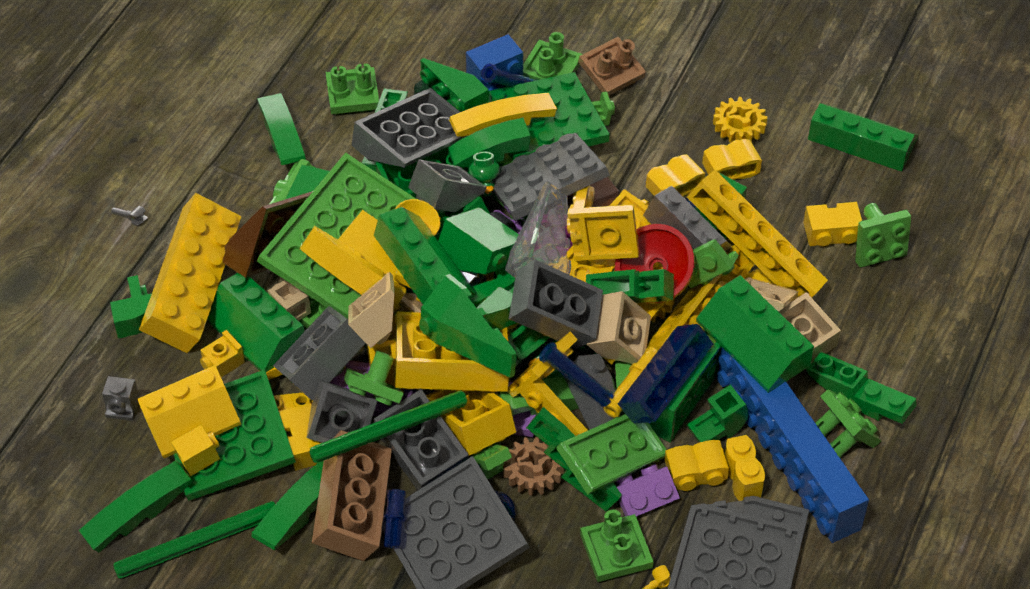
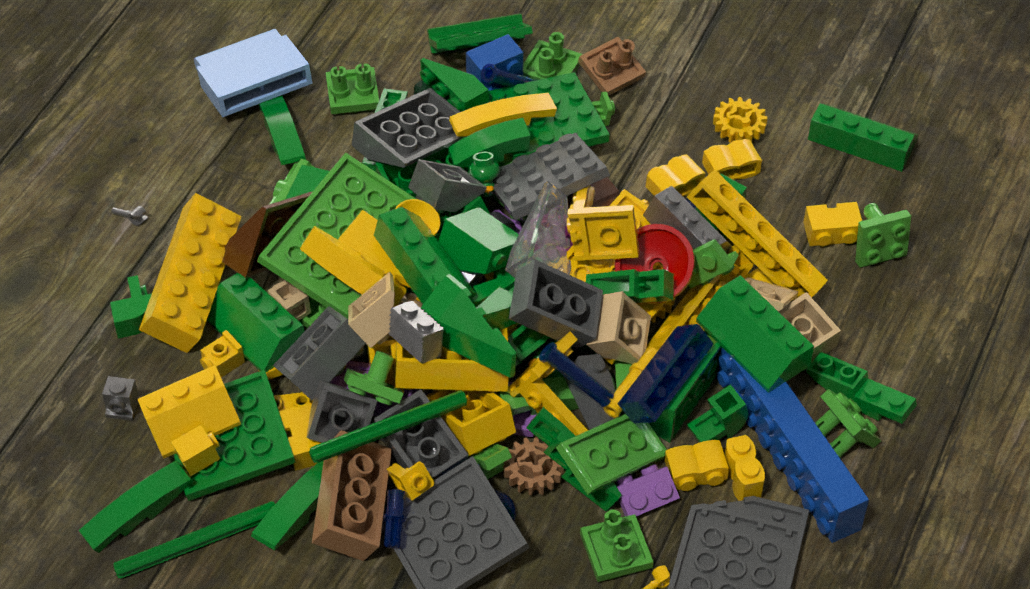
none -> light blue piece [194,29,313,117]
none -> yellow bracket [386,461,434,500]
none -> flat silver brick [388,301,443,364]
none -> green fence [427,13,533,53]

